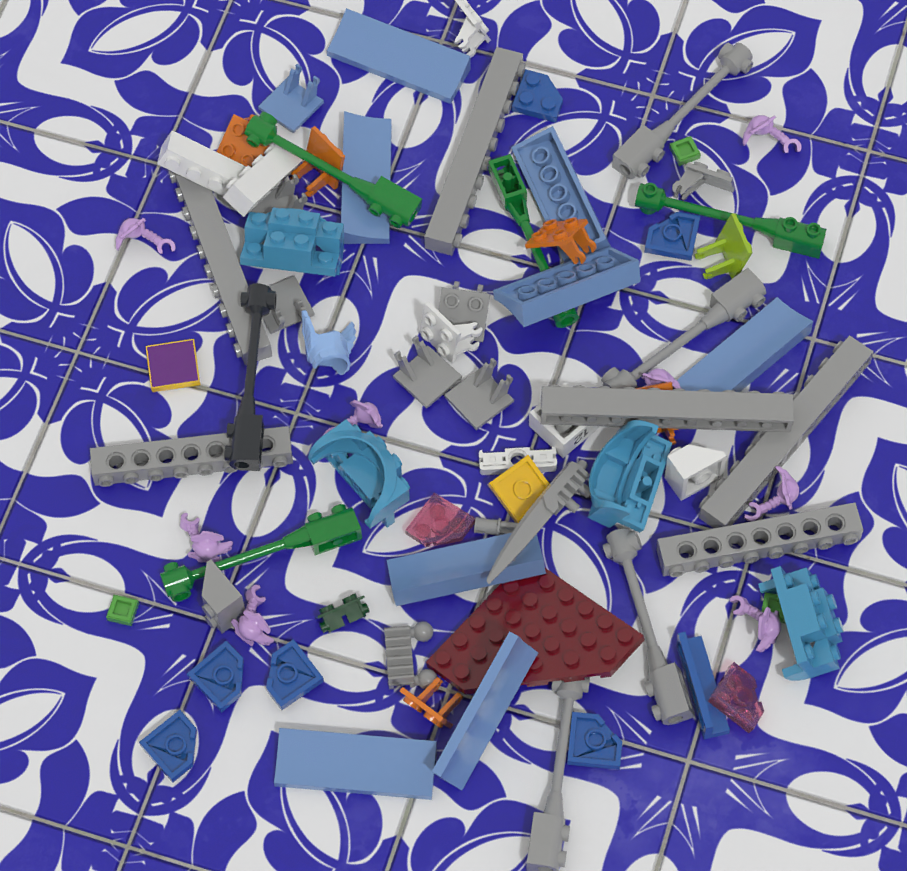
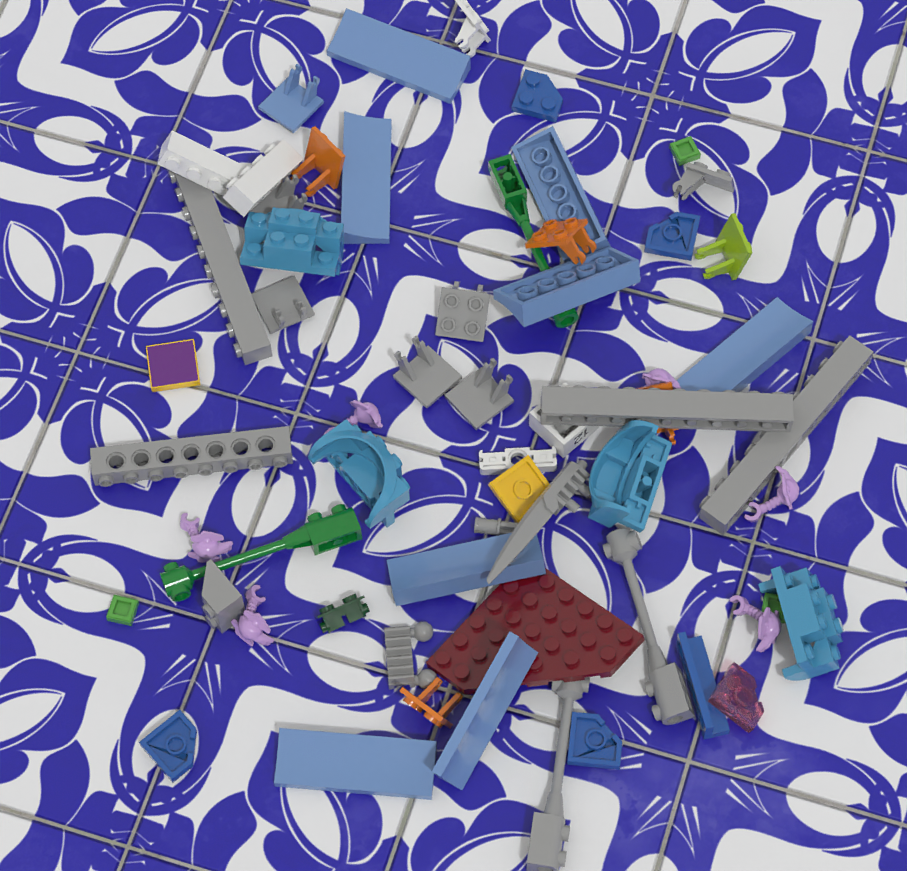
lavender piece [115,218,176,254] -> none
blue plate [187,641,244,713] -> none
orange plate [217,114,270,168] -> none
black bar [224,283,277,471] -> none
green bar [244,112,422,228] -> none
blue plate [266,639,324,711] -> none
light blue helmet [301,310,356,375] -> none
clear pink plate [405,492,476,547] -> none
white plate [419,301,483,363] -> none
light grey brick [424,47,526,256] -> none
light grey bar [601,268,766,389] -> none
light grey bar [612,42,753,179] -> none
green bar [635,183,827,259] -> none
light grey brick [656,502,863,577] -> none
white slope [665,444,727,501] -> none
lavender piece [743,115,801,153] -> none

